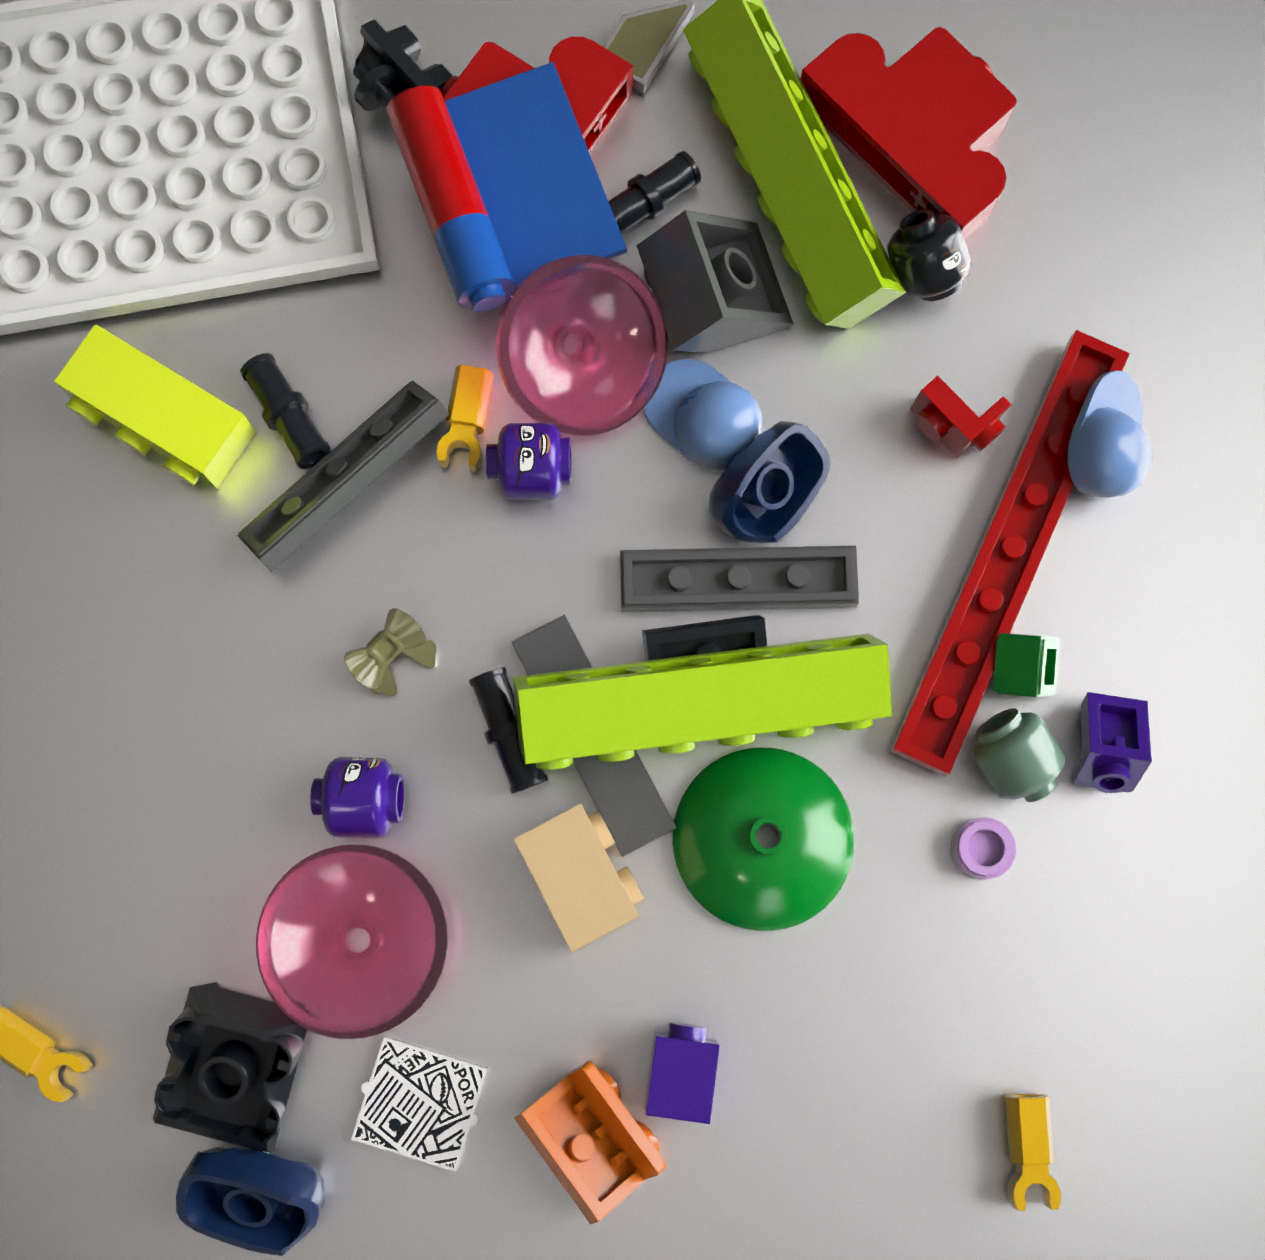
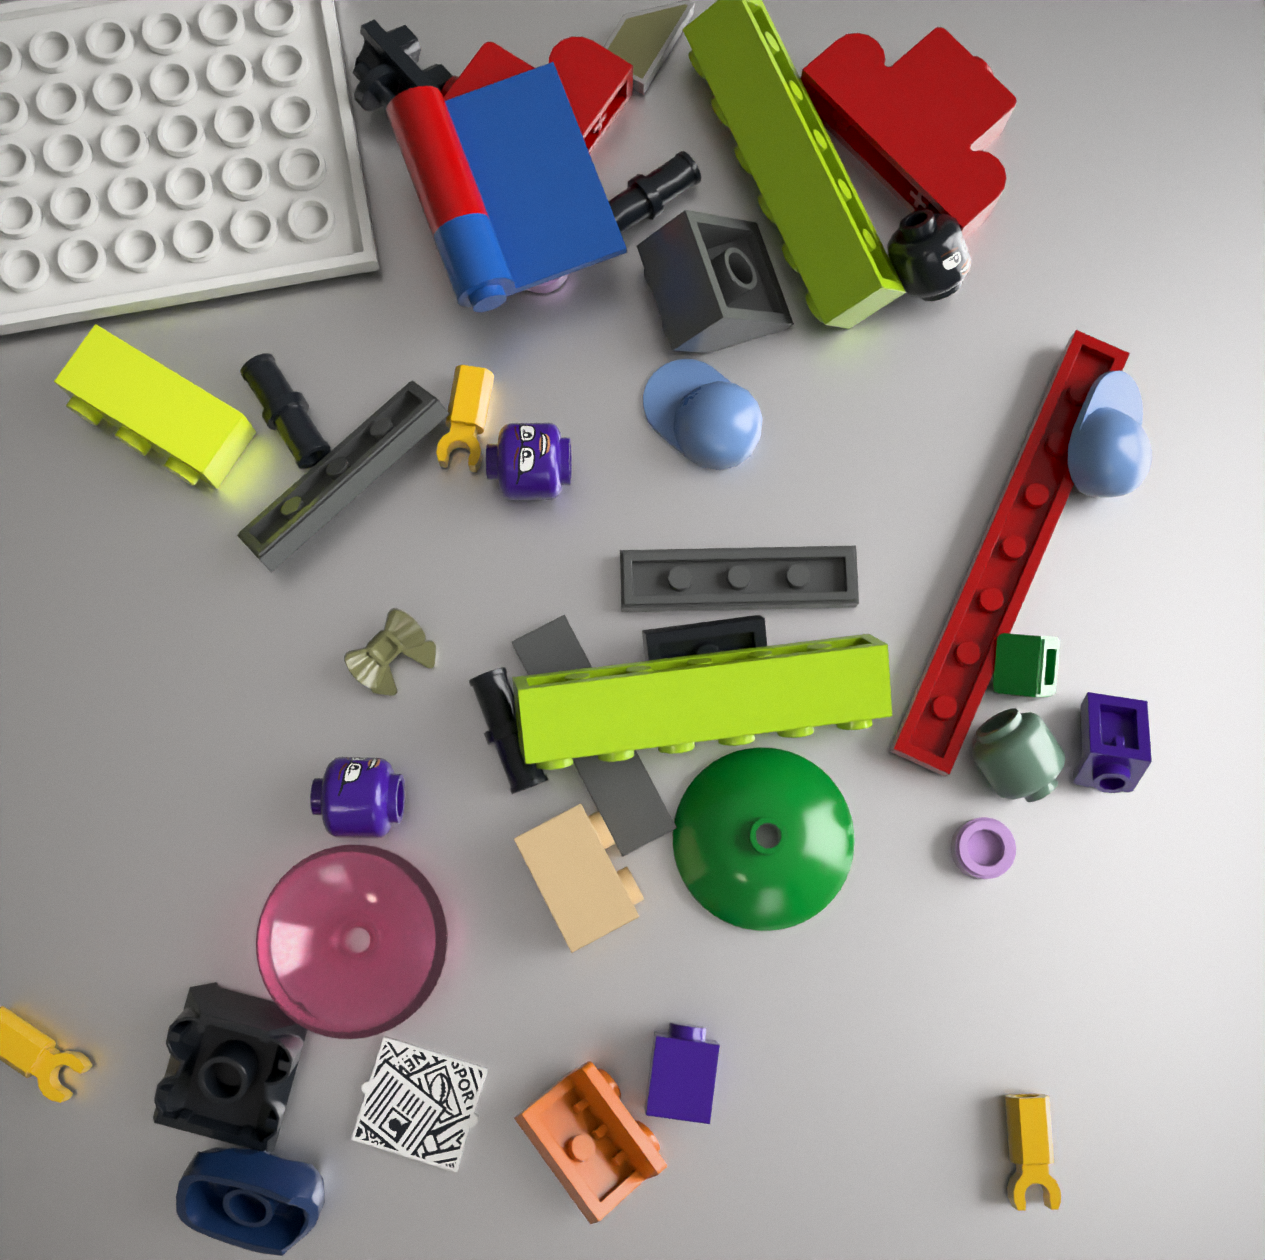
clear pink dish [496,255,668,436] -> none
dark blue piece [708,421,830,543] -> none
red bracket [910,375,1012,458] -> none

